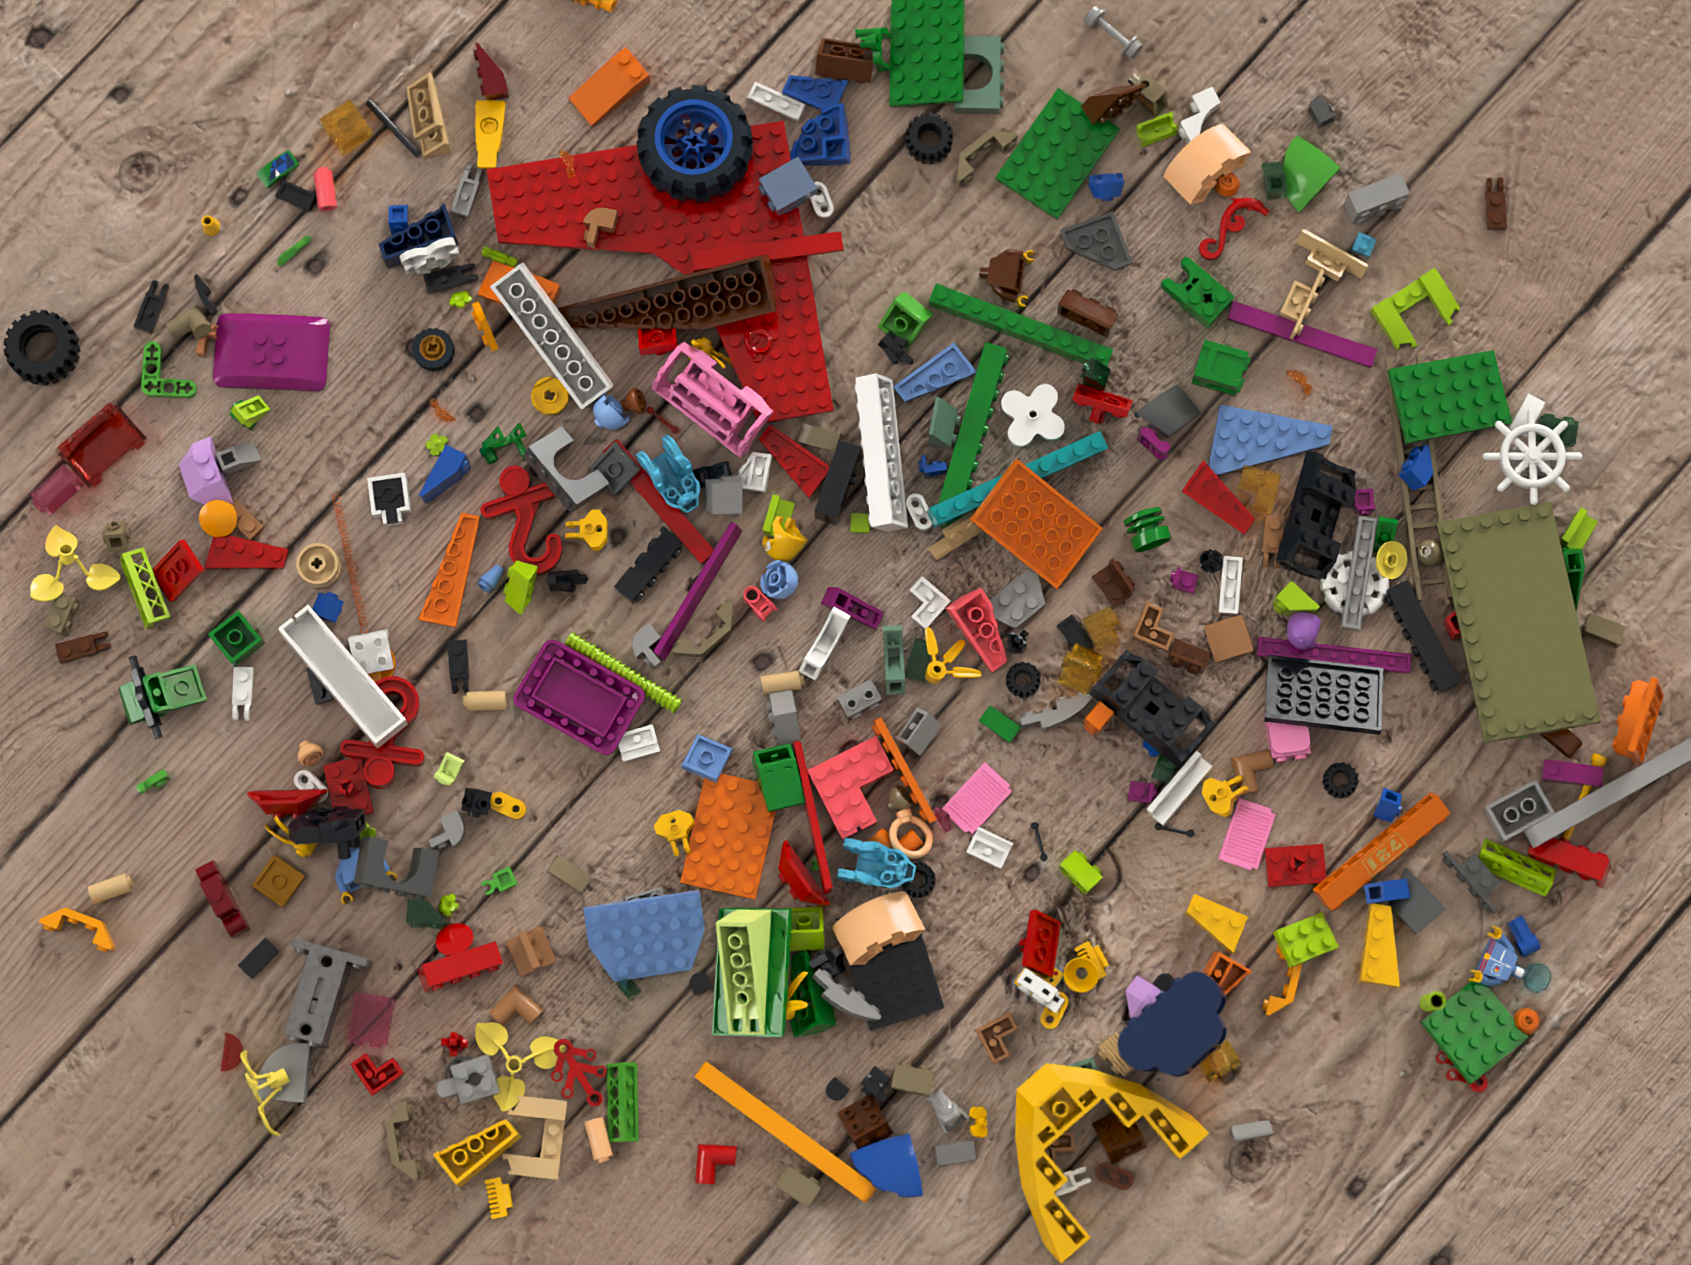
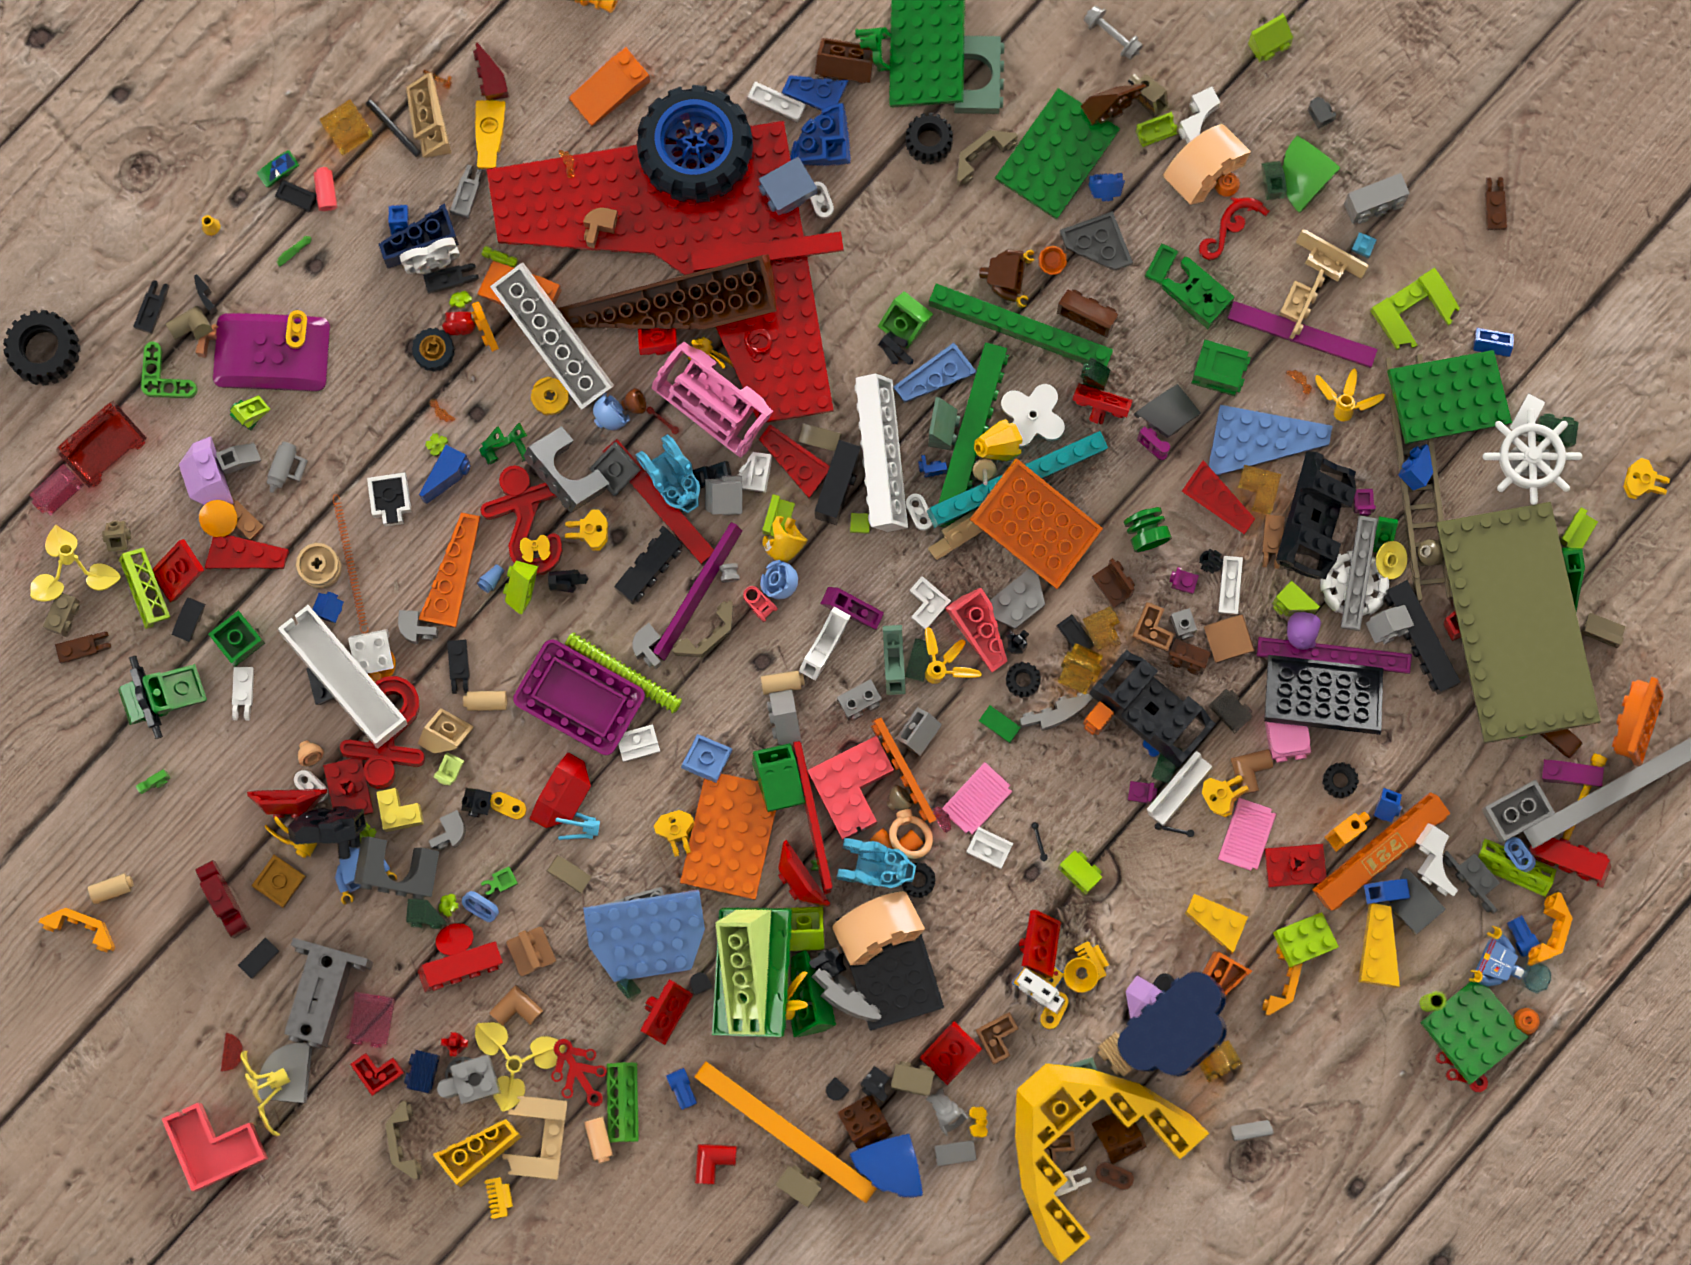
none -> coral piece [162,1103,268,1192]
none -> black slope [172,597,206,642]
none -> light grey piece [267,442,308,493]
none -> yellow plate [286,310,307,349]
none -> light yellow brick [376,788,424,832]
none -> light grey brick [398,610,438,644]
none -> dark blue brick [404,1050,440,1094]
none -> tan slope [418,708,474,753]
none -> clear orange piece [423,69,452,89]
none -> red piece [442,312,476,336]
none -> medium blue plate [462,891,499,922]
none -> yellow piece [520,535,551,563]
none -> red wedge [529,752,591,829]
none -> medium azure plant [555,812,600,840]
none -> red plate [640,979,694,1045]
none -> blue piece [666,1068,697,1110]
none -> light grey wheel [719,563,740,583]
none -> red plate [920,1021,982,1085]
none -> tan piece [973,458,997,485]
none -> yellow cone [974,419,1022,461]
none -> orange hair [1038,246,1067,275]
none -> green tile [1145,243,1178,285]
none -> light grey brick [1170,608,1197,640]
none -> clear smoke brick [1208,689,1253,734]
none -> lime slope [1248,14,1293,62]
none -> yellow plant [1315,368,1385,421]
none -> light orange torso [1324,812,1371,852]
none -> light grey brick [1366,605,1414,644]
none -> white arch [1415,823,1458,896]
none -> blue slope [1473,328,1514,357]
none -> medium blue plate [1504,837,1536,872]
none -> light orange slope [1527,892,1572,966]
none -> yellow hinge [1623,458,1670,500]

